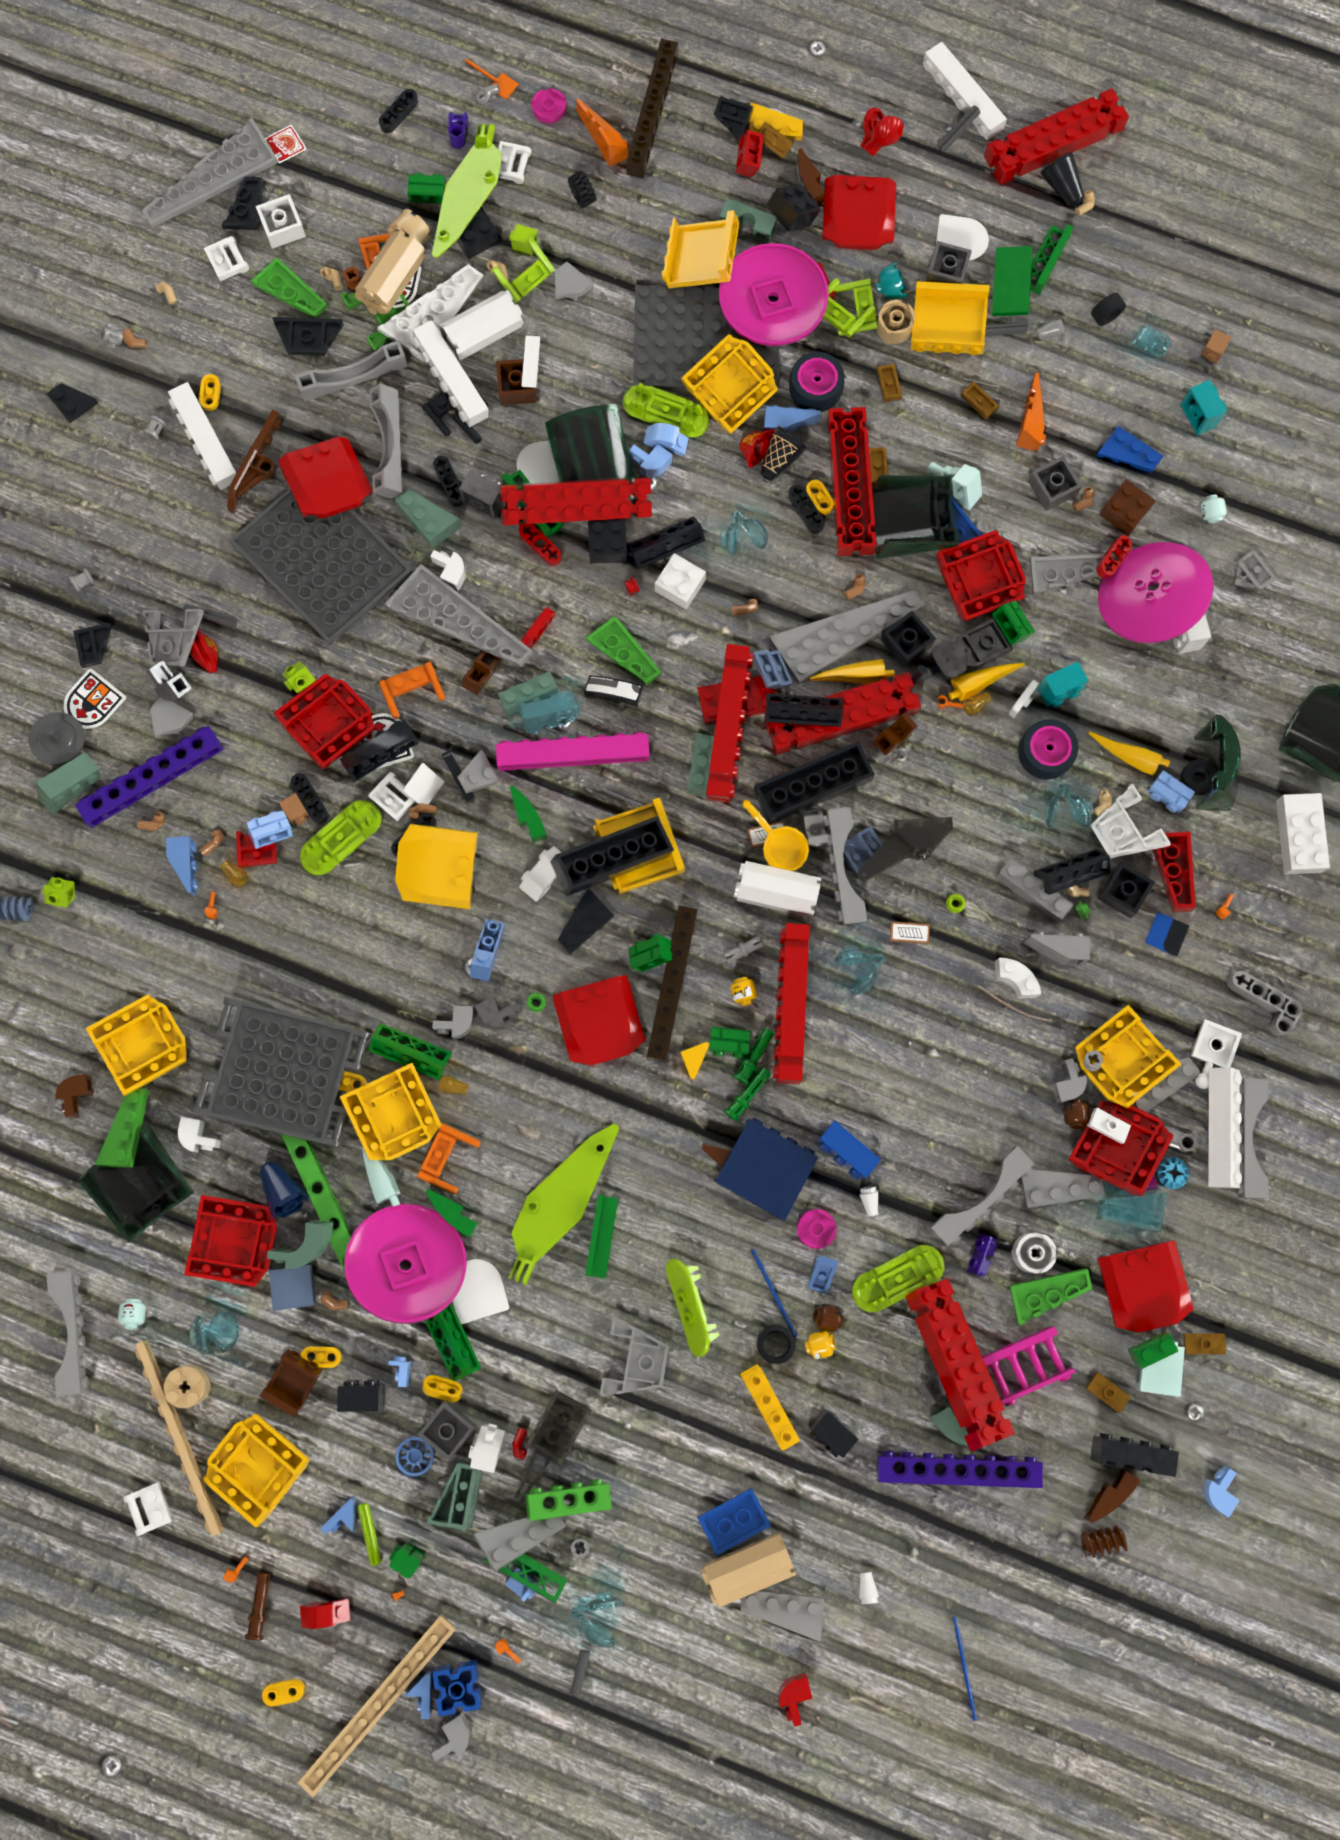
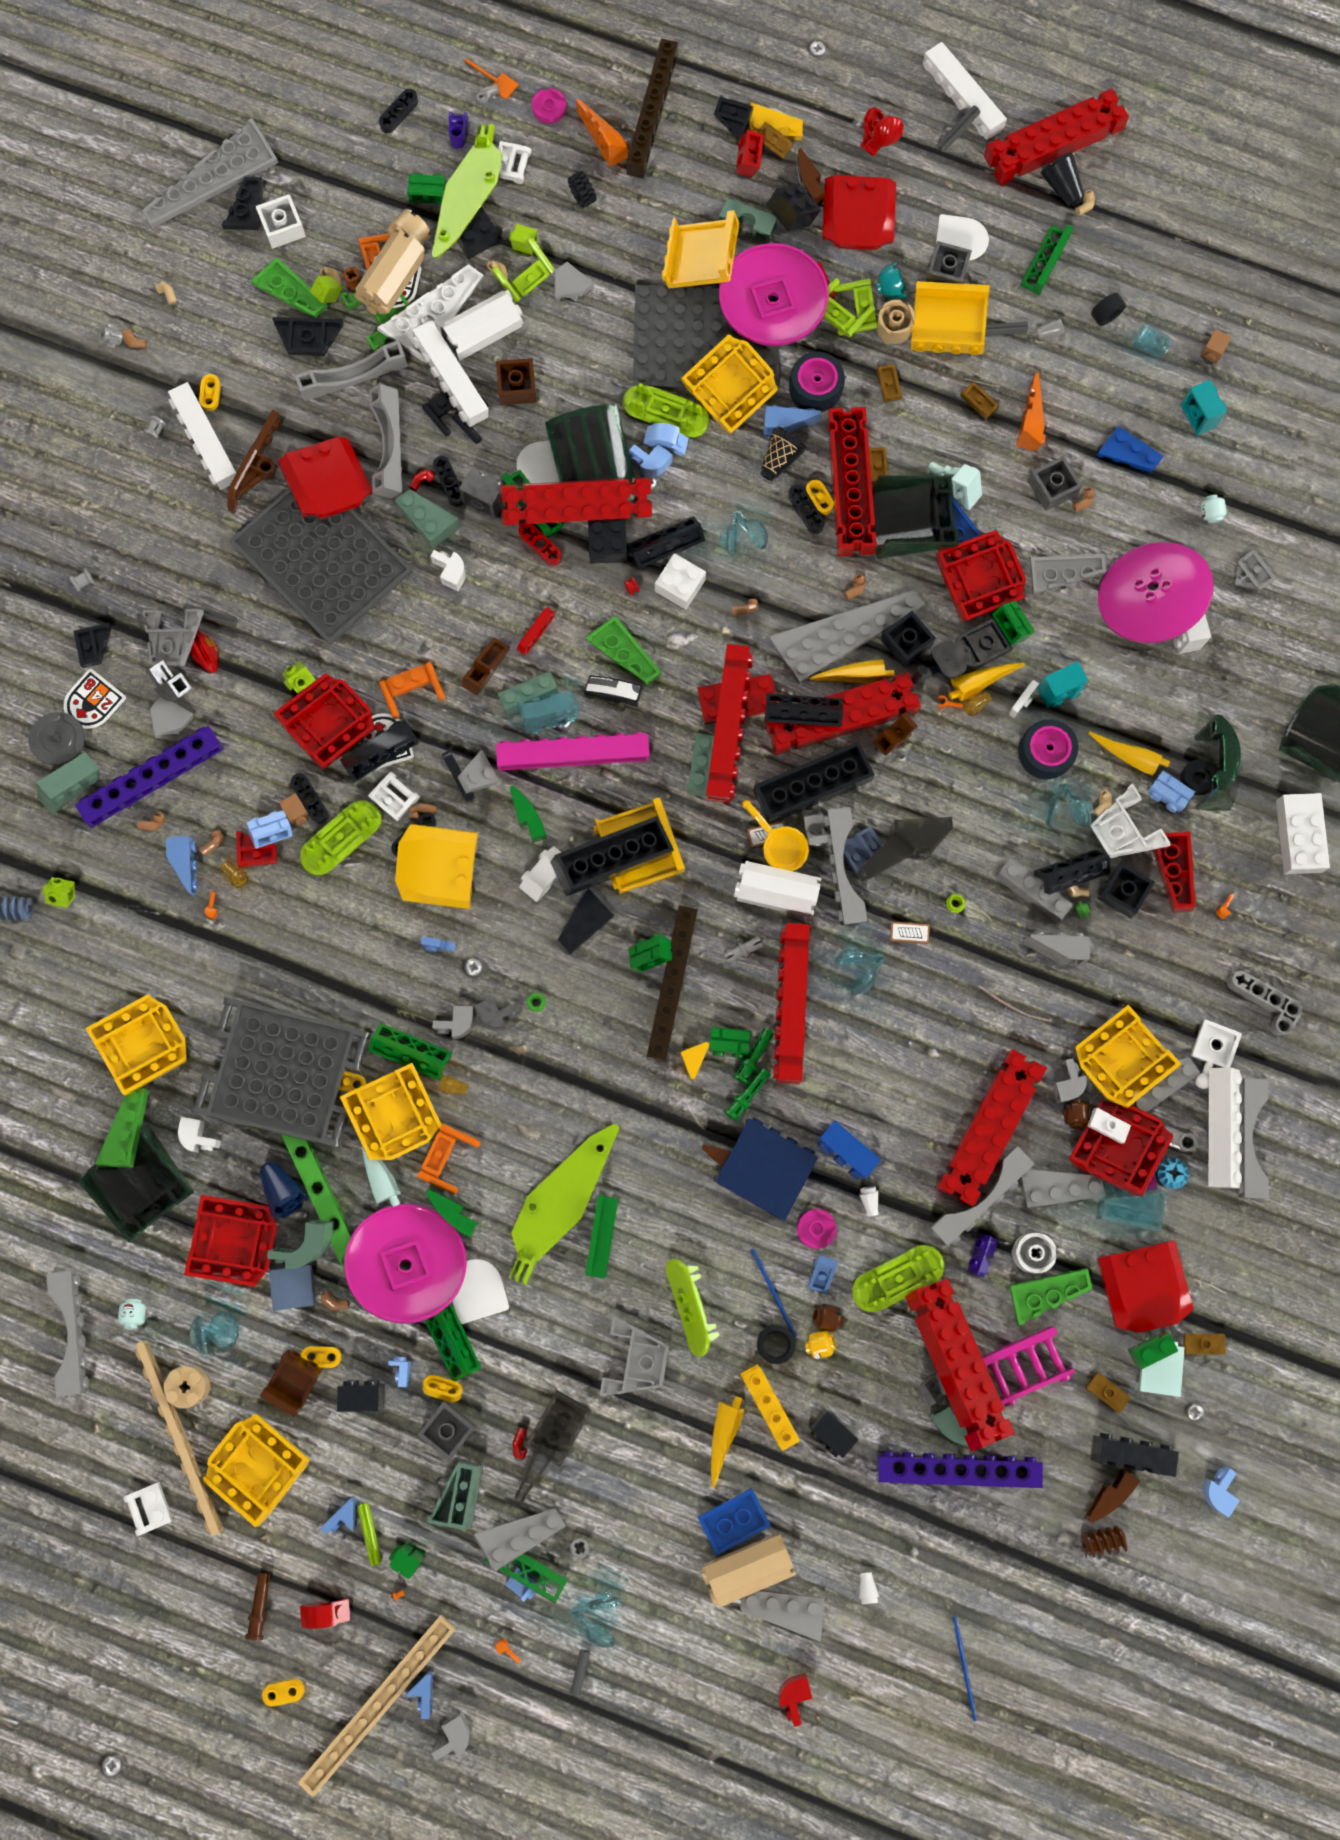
black wing [46,383,98,423] -> none
reddish brown brick [55,1074,93,1119] -> none
white plate [204,236,249,281] -> none
orange hand [223,1556,249,1583] -> none
sticker [265,125,306,163] -> none
light grey wing [385,564,533,667] -> none
medium blue wheel [395,1437,434,1476] -> none
white sticker [403,763,444,804] -> none
blue brick [433,1660,483,1717] -> none
white brick [468,1424,505,1473] -> none
medium blue slope [470,919,505,982] -> none
white sticker [522,336,540,388] -> none
bright green brick [525,1479,612,1521] -> none
red wedge [552,975,645,1066] -> none
yellow head [730,977,758,1007] -> none
red hat [739,429,774,468] -> none
sand blue slope [753,649,793,689] -> none
green tile [992,246,1033,316] -> none
white brick [995,958,1041,999] -> none
light grey bush [1083,1050,1103,1072] -> none
red beam [1096,535,1132,579] -> none
reddish brown brick [1099,479,1156,537] -> none
sticker [1145,912,1189,956] -> none
none -> lime brick [310,276,343,303]
none -> red arm [408,469,434,492]
none -> medium blue plate [421,936,456,952]
none -> yellow piece [711,1396,745,1488]
none -> red brick [935,1049,1047,1207]

